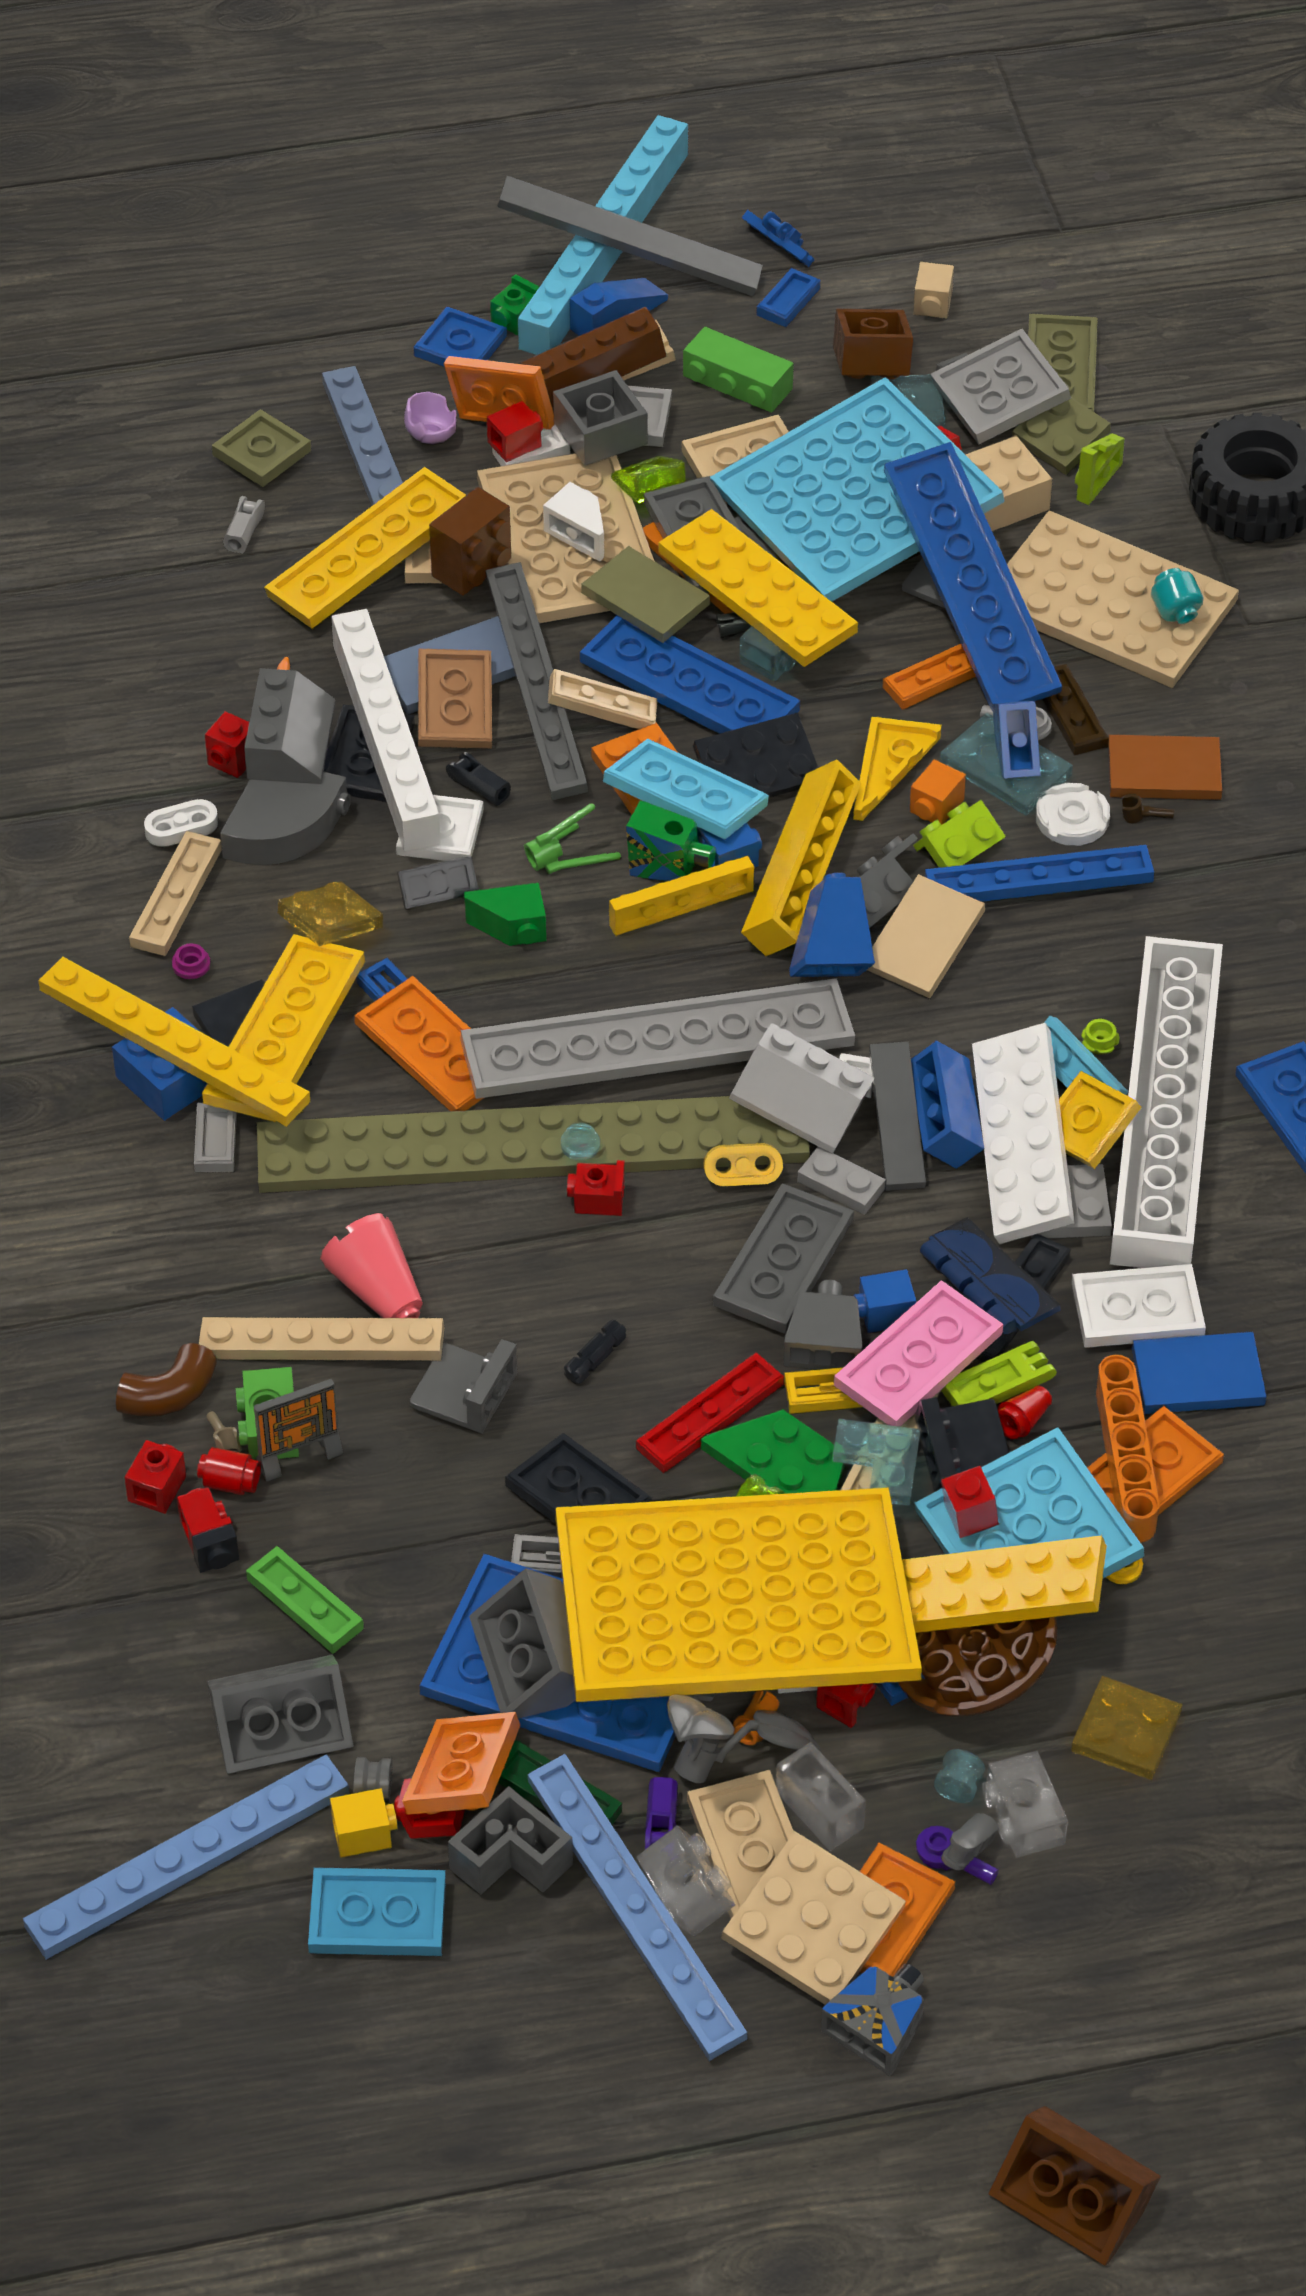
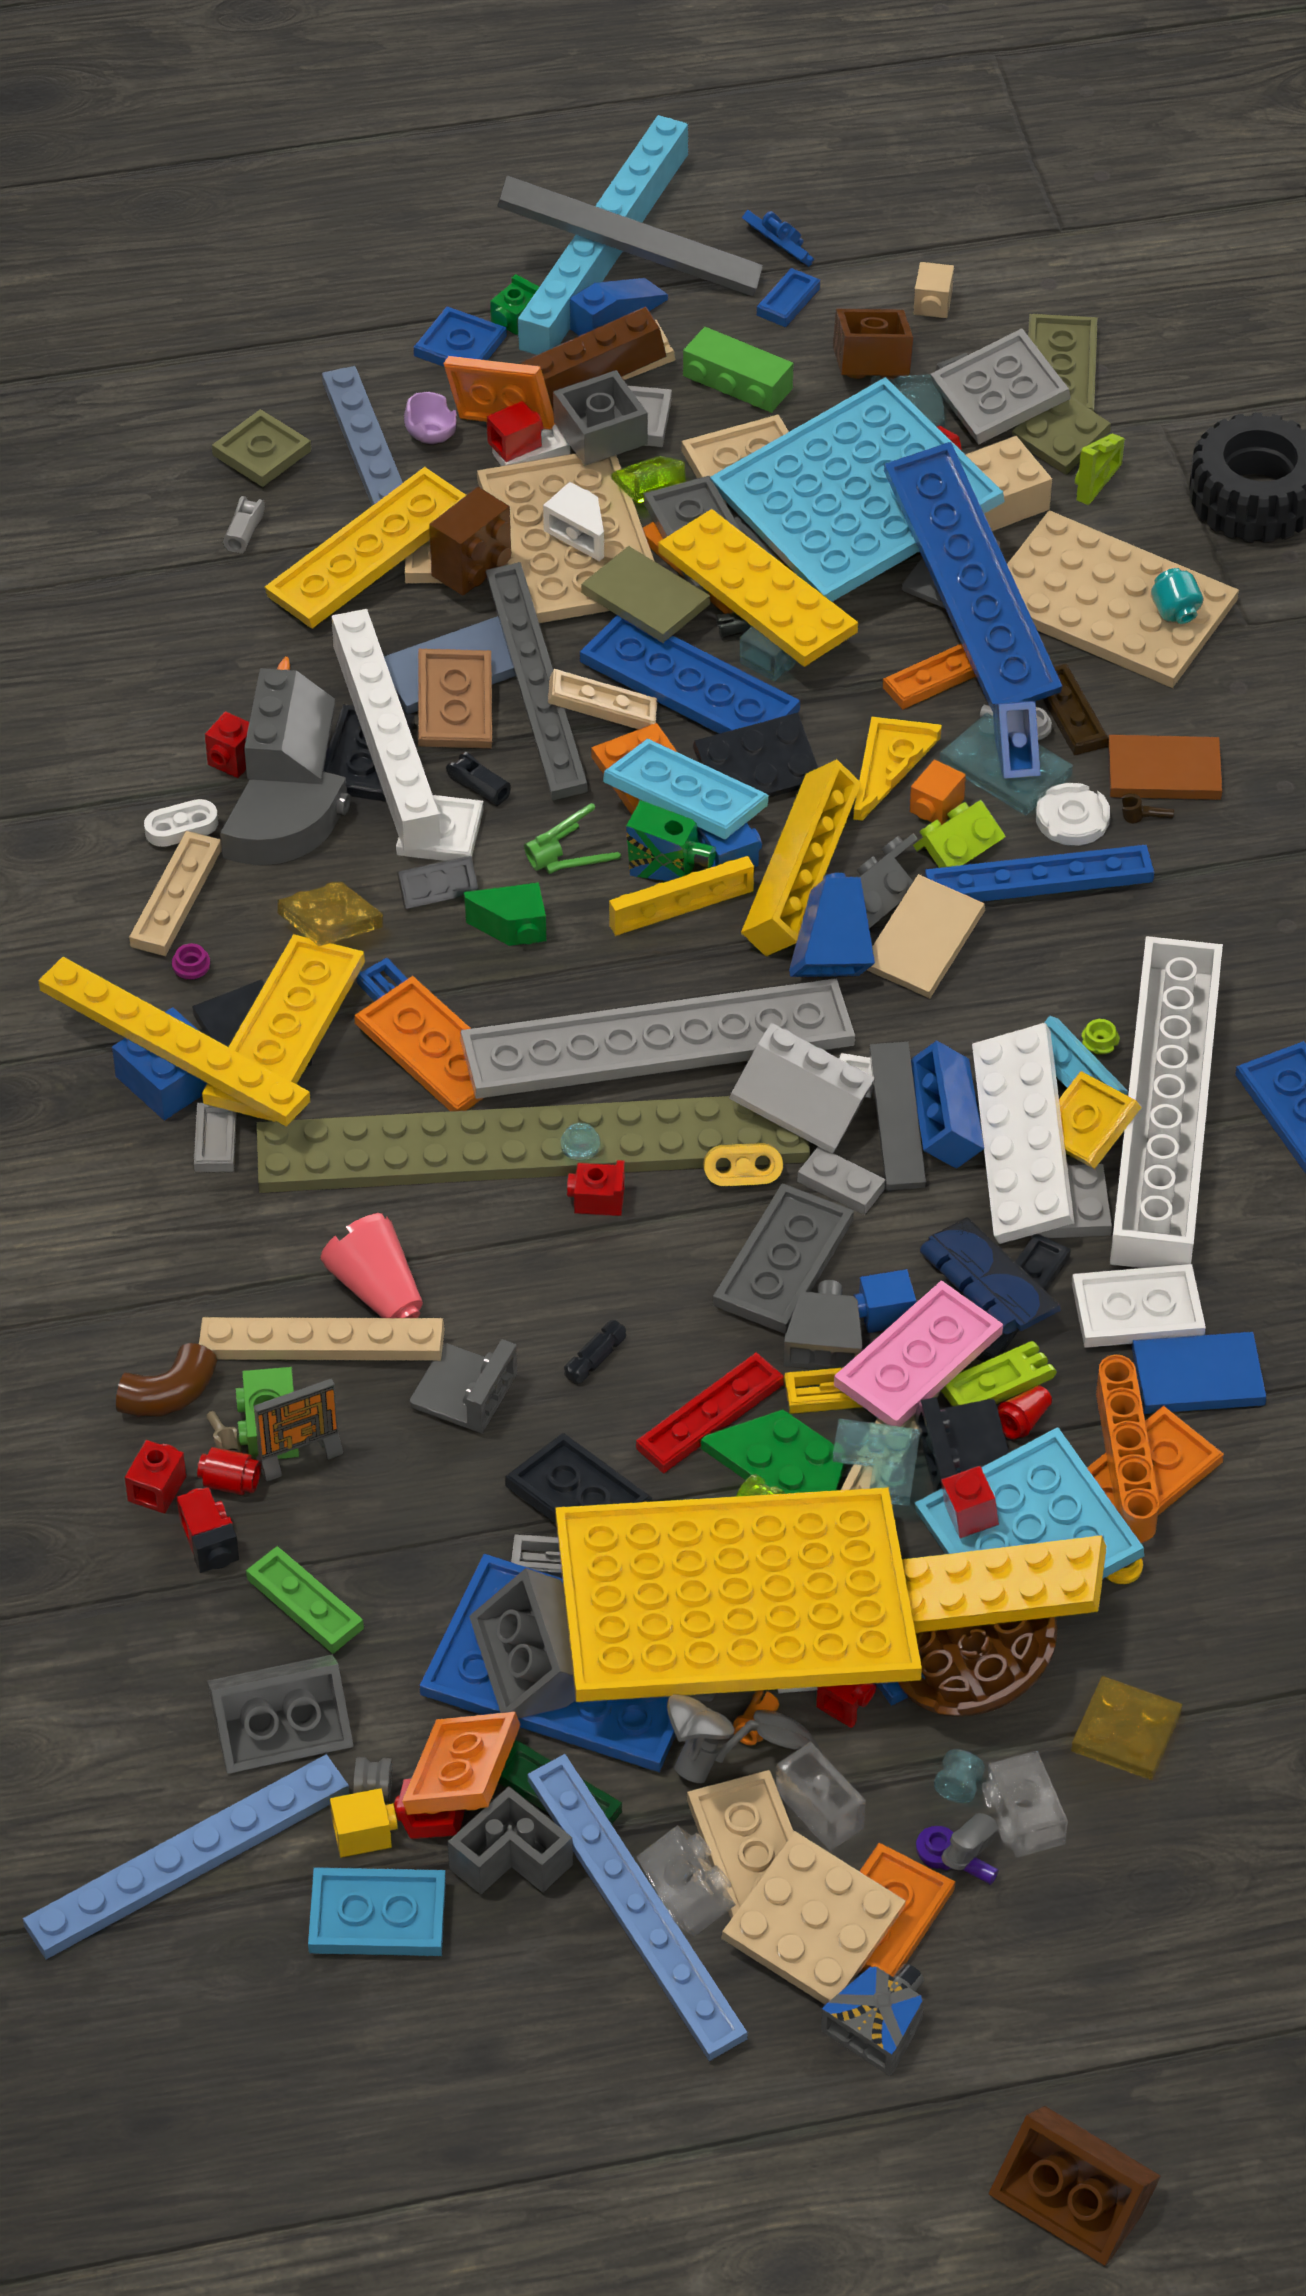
dark purple bar [645,1777,678,1854] -> none

